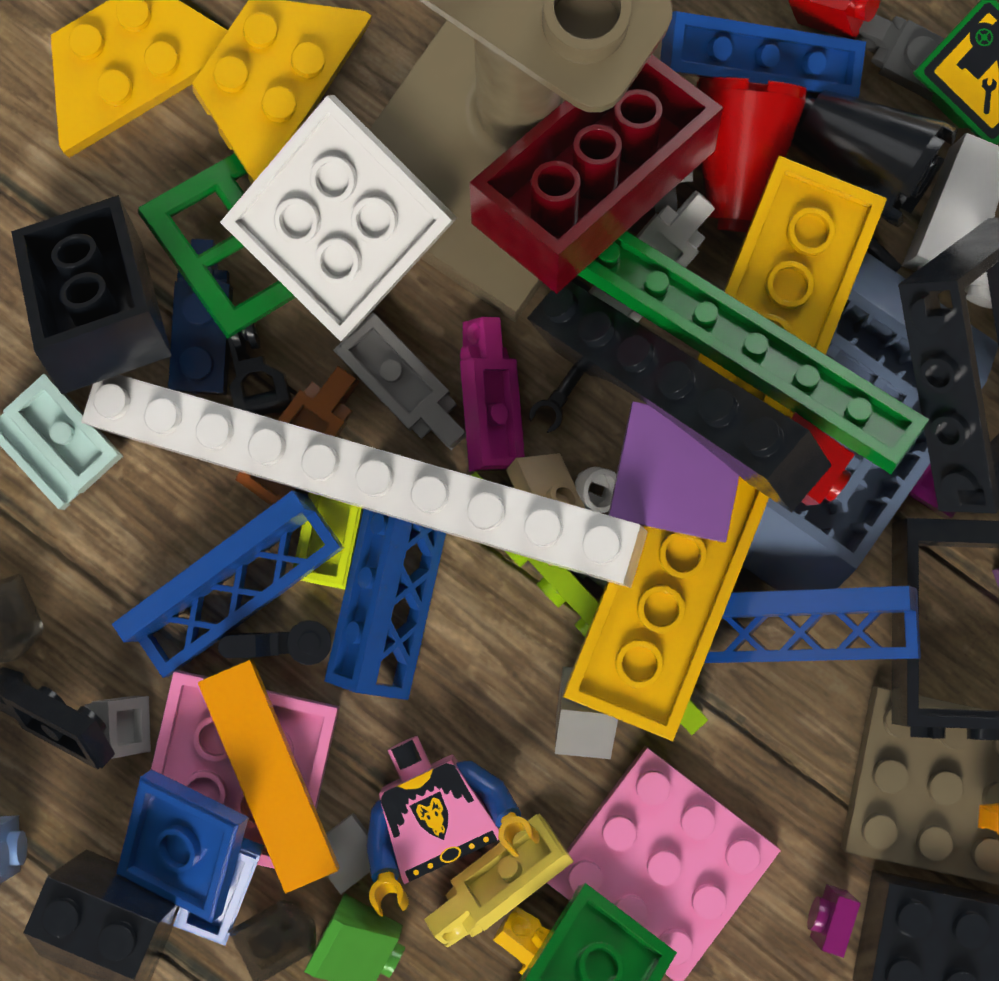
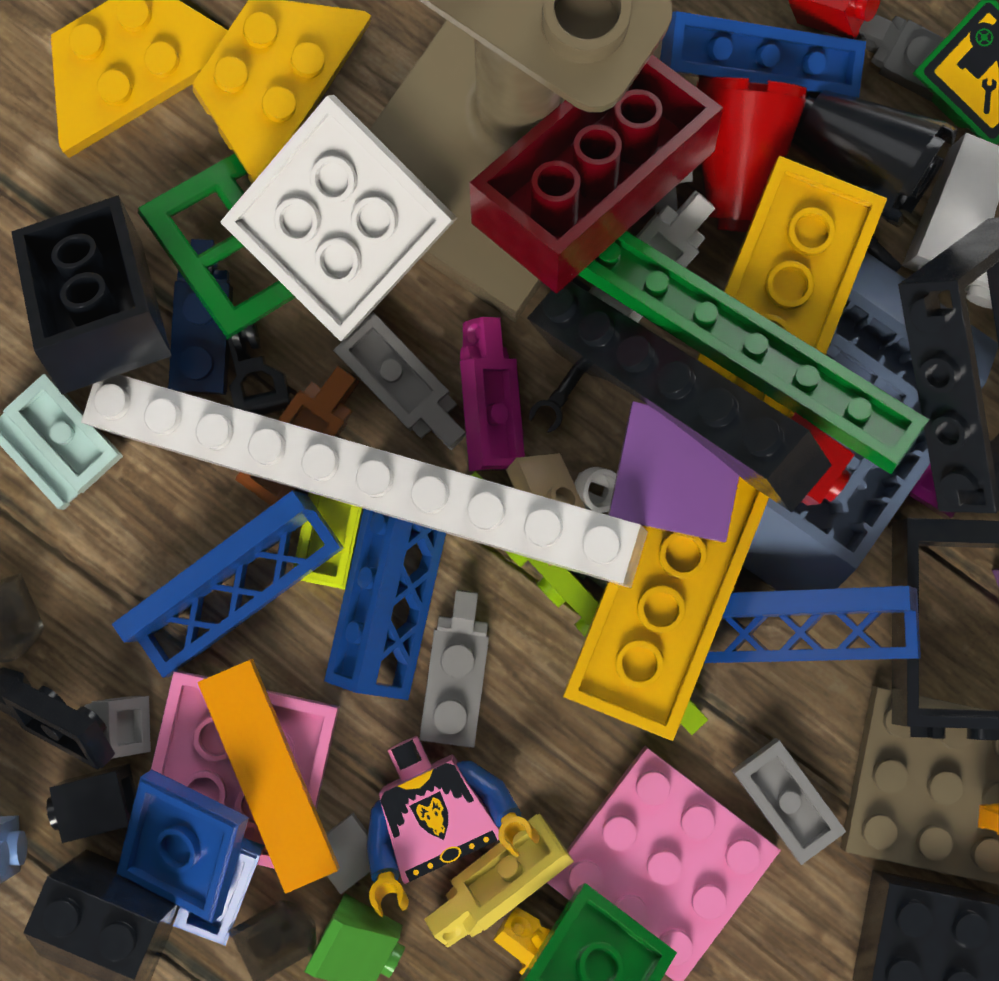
black piece [218,620,332,665] -> none
light grey brick [554,667,618,759] -> none
magenta plate [807,884,861,958] -> none
none -> black brick [46,764,136,844]
none -> light grey hinge [419,590,489,748]
none -> light grey plate [731,738,846,865]

